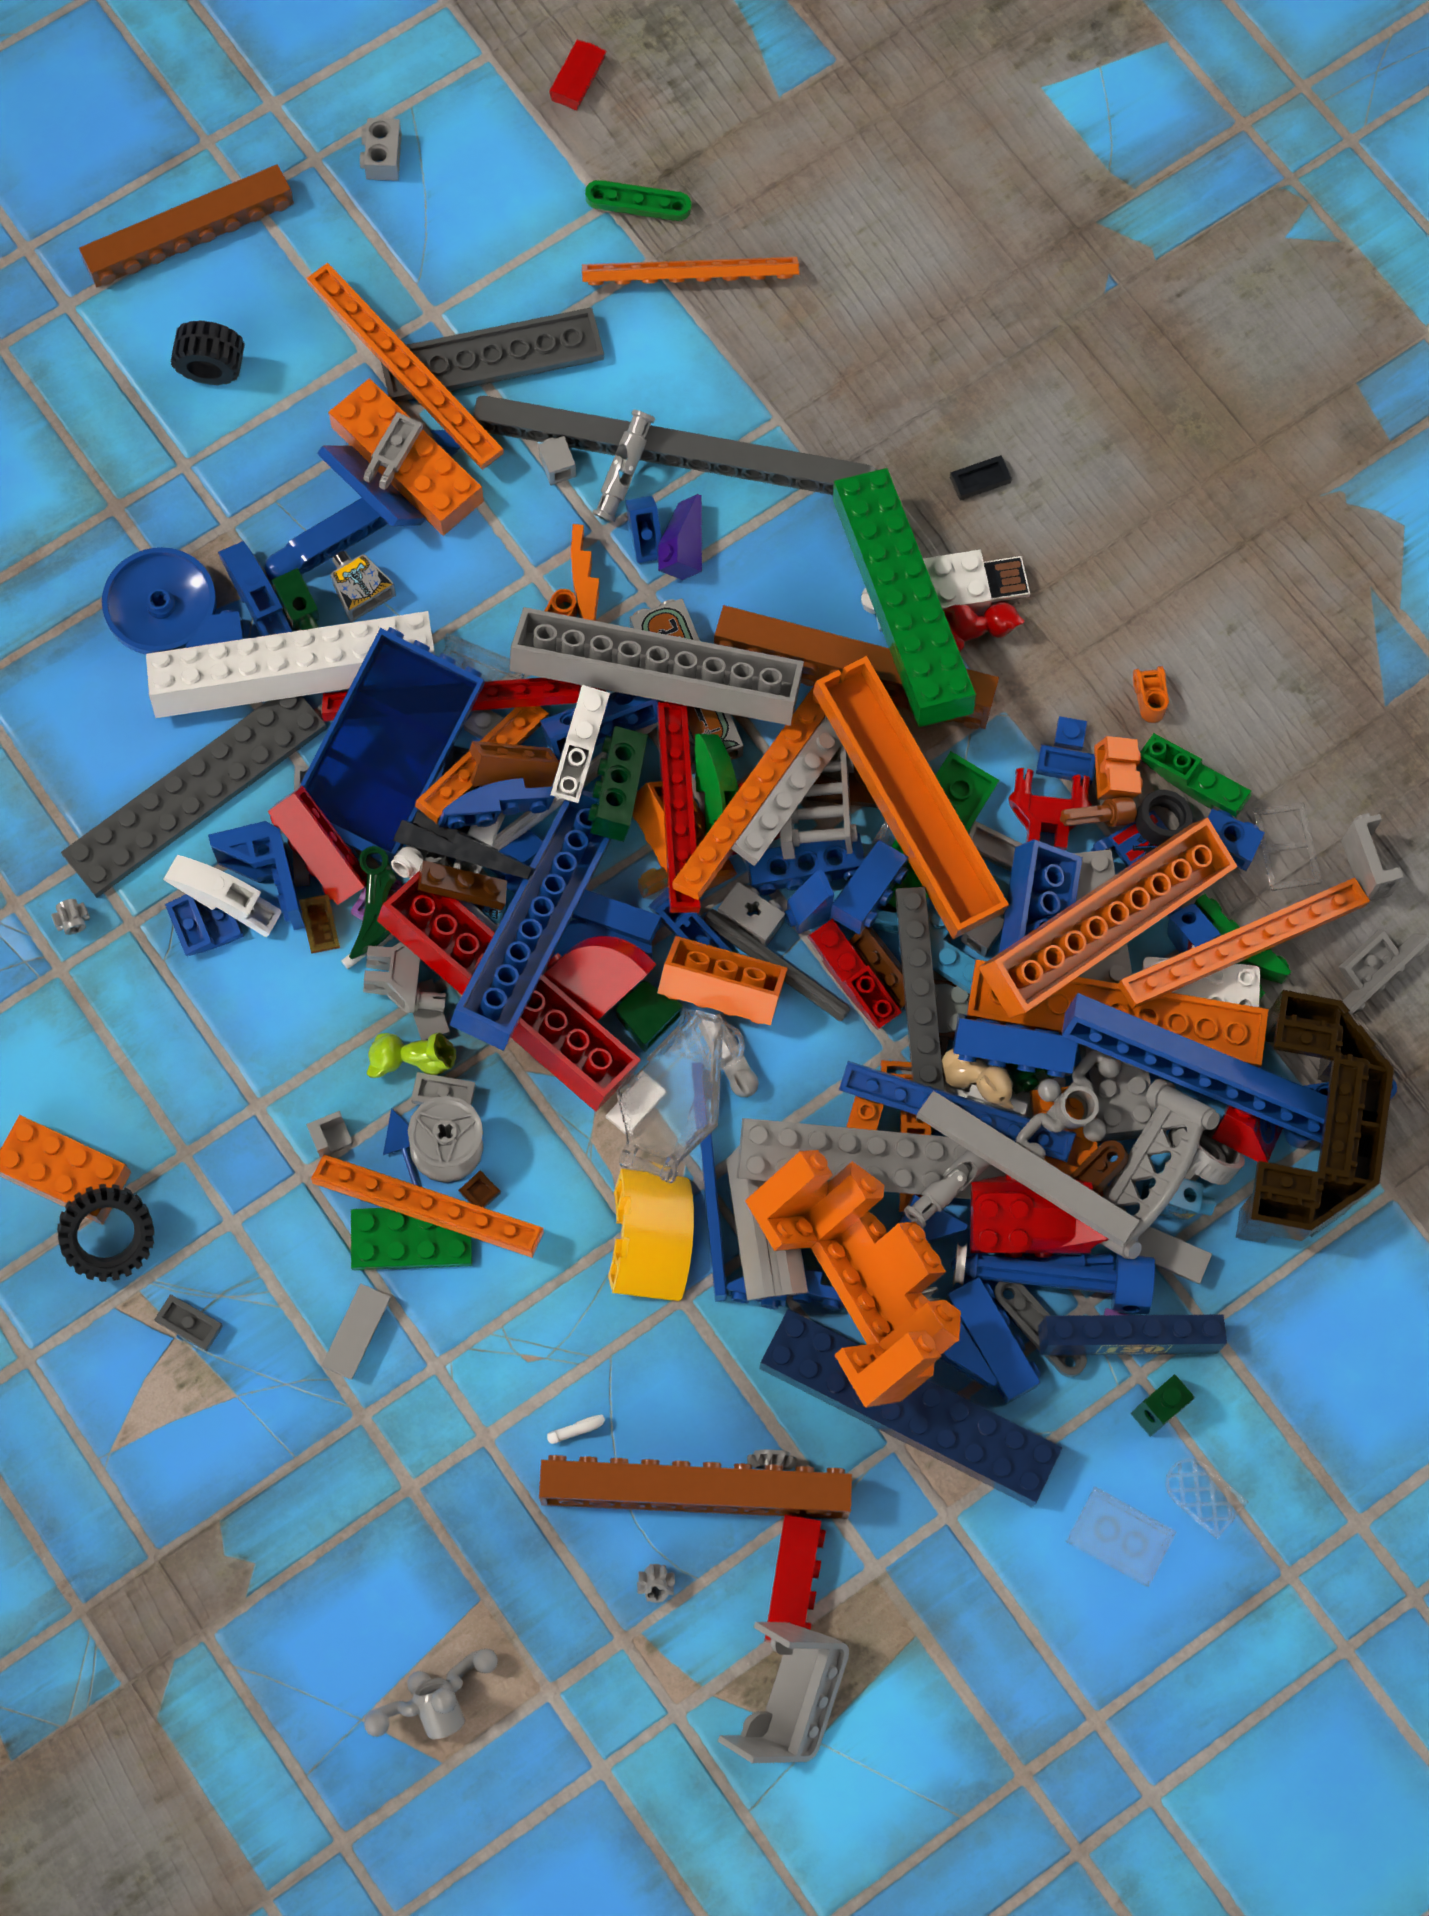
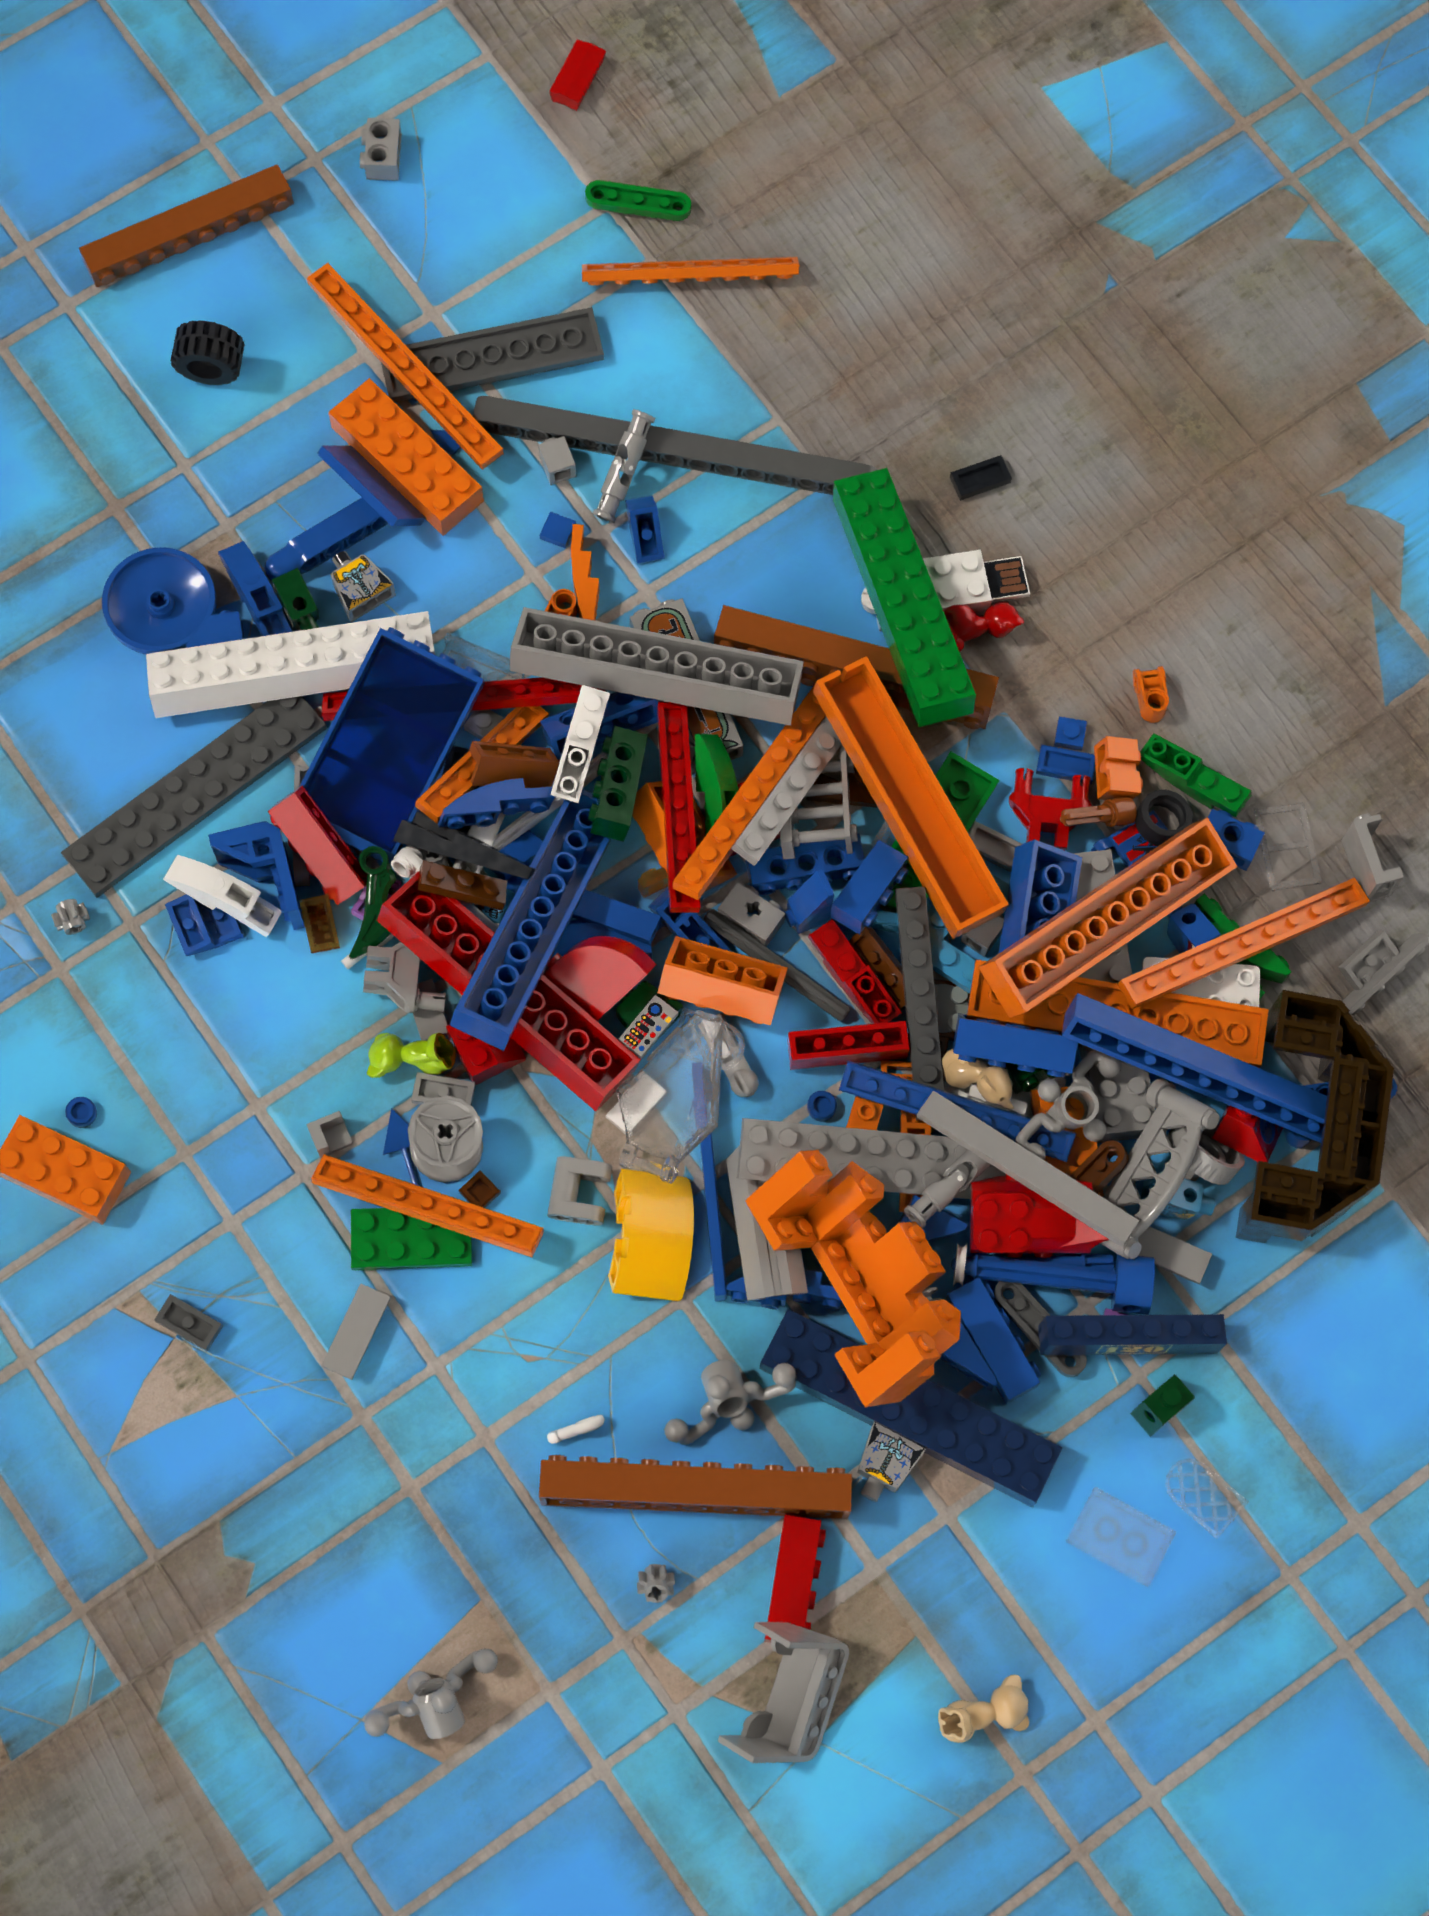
black tyre [57,1184,155,1282] -> none
light grey hinge [363,412,423,490] -> none
dark purple slope [658,494,702,580] -> none
light grey gear [747,1449,797,1471] -> none
none -> blue tile [65,1097,97,1128]
none -> red slope [445,1024,526,1085]
none -> blue tile [540,512,576,549]
none -> light grey connector [547,1156,613,1226]
none -> tile [618,994,679,1059]
none -> light grey wheel [664,1360,796,1445]
none -> red brick [787,1021,909,1070]
none -> blue tile [807,1091,837,1122]
none -> light grey torso [857,1422,926,1502]
none -> tan animal [938,1675,1029,1743]

